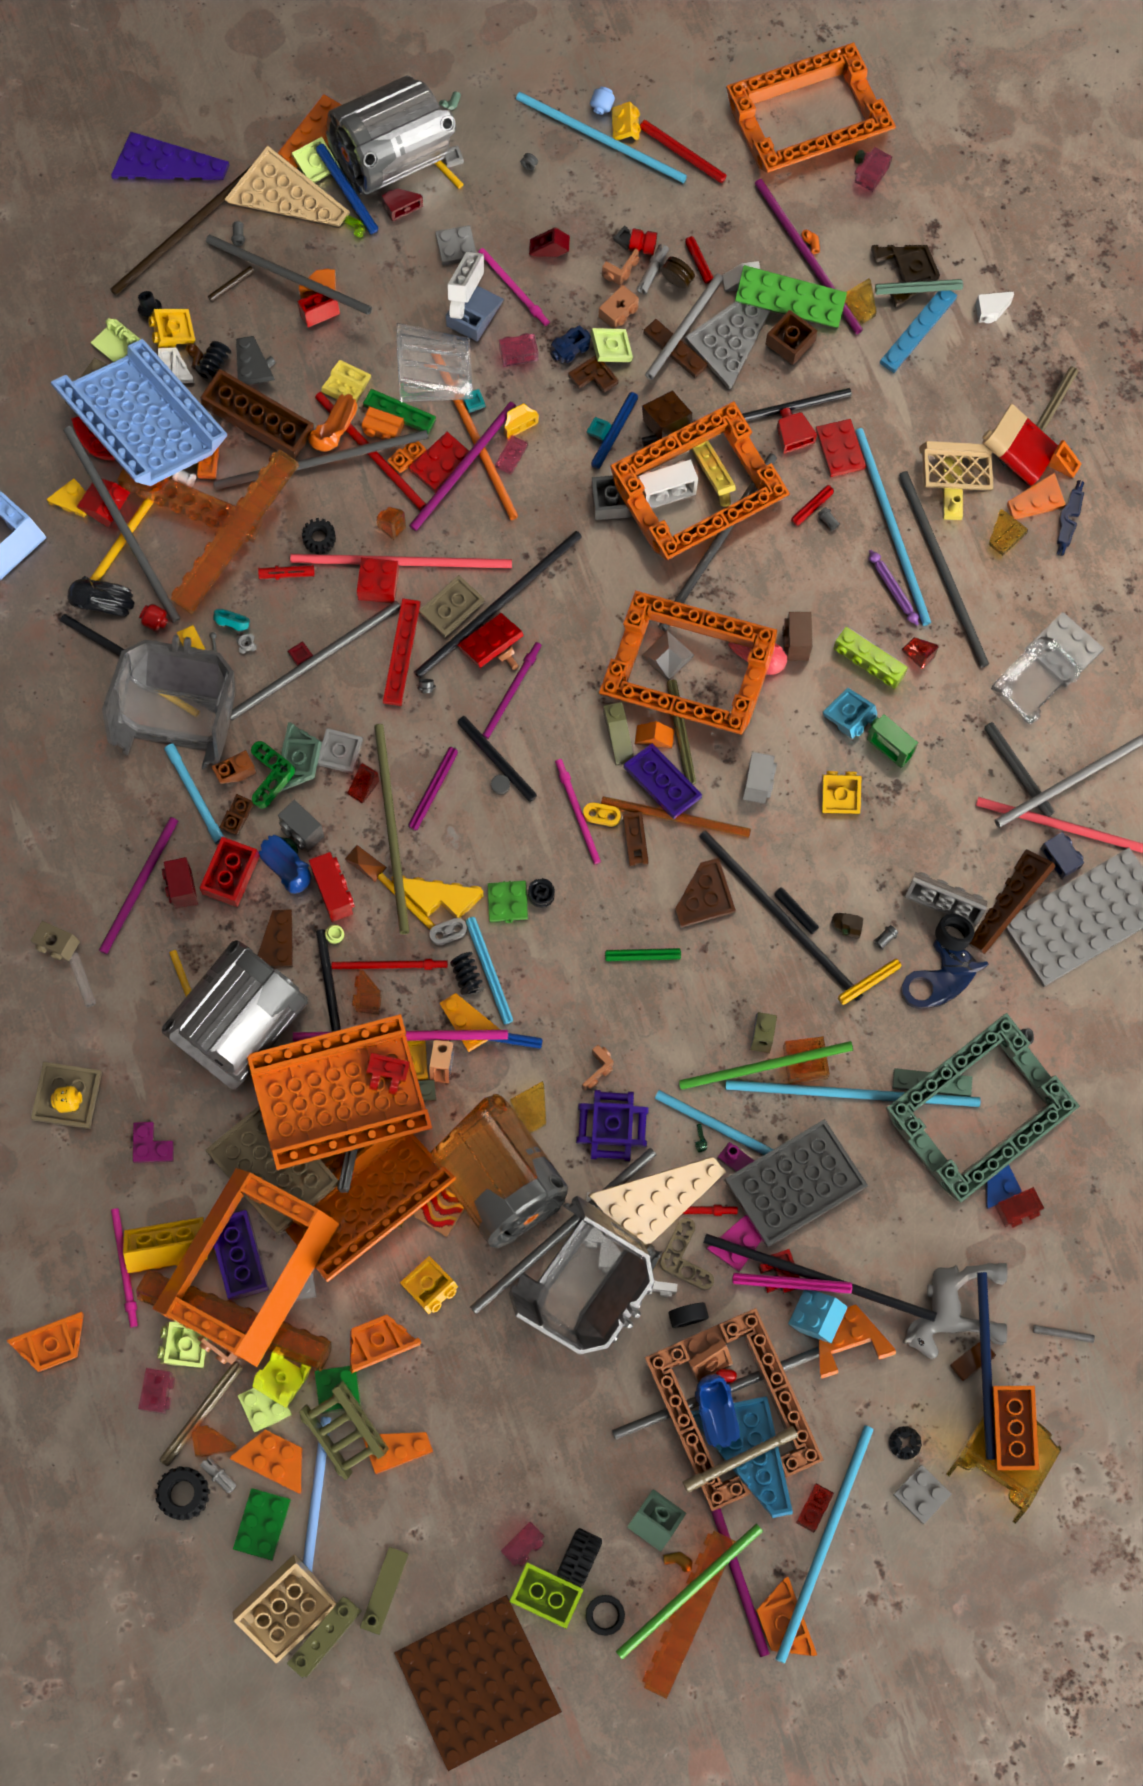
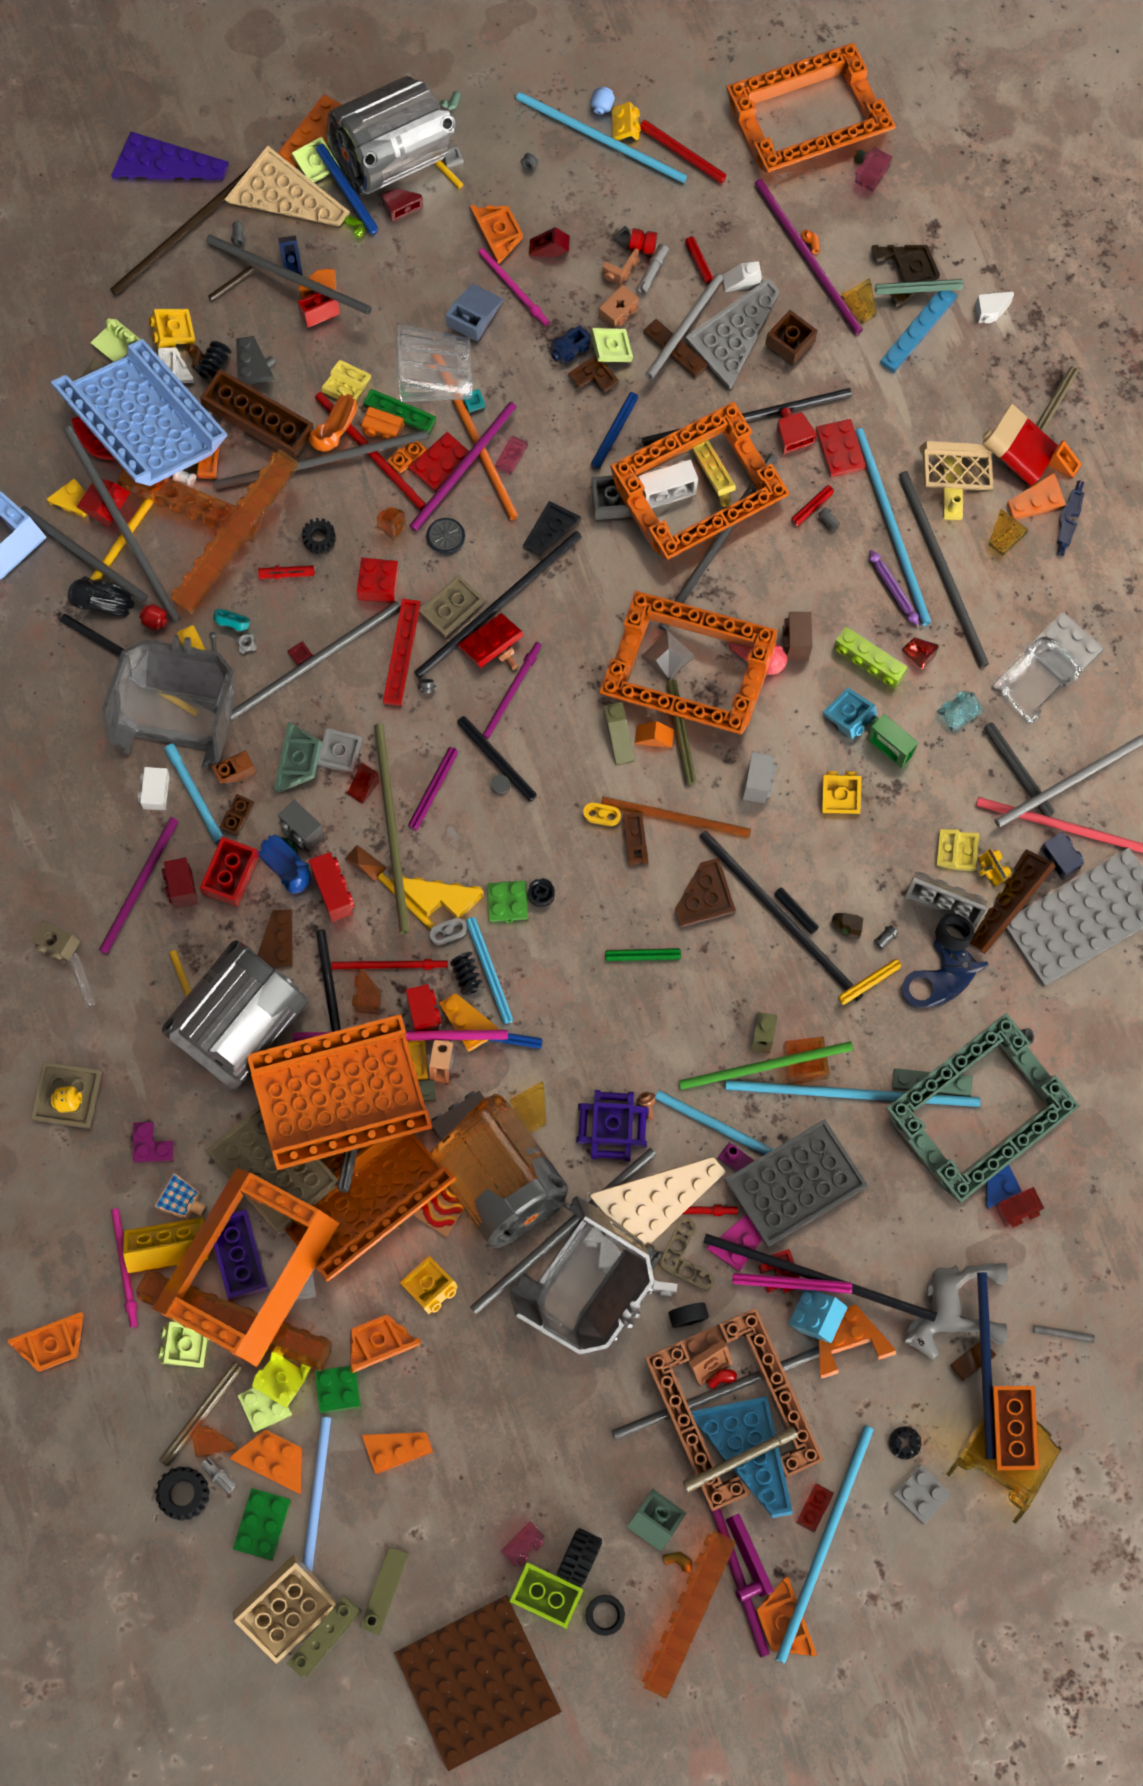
black piece [137,291,162,316] -> none
clear pink brick [138,1368,175,1414] -> none
nougat bracket [197,1336,240,1365] -> none
green beam [251,741,295,809] -> none
coral piece [290,554,512,568] -> none
olive fence [299,1381,389,1480] -> none
yellowish green plate [325,925,344,944] -> none
red plate [367,1053,410,1095] -> none
light grey plate [436,225,476,266] -> none
white hinge [448,252,484,319] -> none
clear pink brick [499,333,539,367] -> none
yellow slope [504,403,539,440] -> none
dark pink bar [555,759,601,864] -> none
nougat bracket [582,1045,614,1091] -> none
teal plate [586,417,612,441] -> none
bright green piece [616,1523,763,1660] -> none
dark purple plate [623,743,702,820] -> none
reddish brown brick [642,390,693,440] -> none
dark brown head [661,256,695,289] -> none
clear green hand [695,1124,707,1153] -> none
blue hair [695,1374,740,1448] -> none
bright green plate [735,265,847,328] -> none
none -> dark grey piece [21,506,148,603]
none -> white brick [138,767,170,811]
none -> torso [155,1173,207,1220]
none -> dark blue slope [278,235,303,275]
none -> red brick [405,984,441,1031]
none -> dark grey wheel [426,518,465,554]
none -> dark grey brick [431,1091,493,1146]
none -> orange wing [470,205,523,264]
none -> black wing [523,501,581,556]
none -> nougat plate [636,1092,656,1121]
none -> magenta piece [726,1513,774,1602]
none -> clear light blue bracket [937,691,984,732]
none -> light yellow slope [937,829,980,871]
none -> yellow hips [978,849,1012,887]

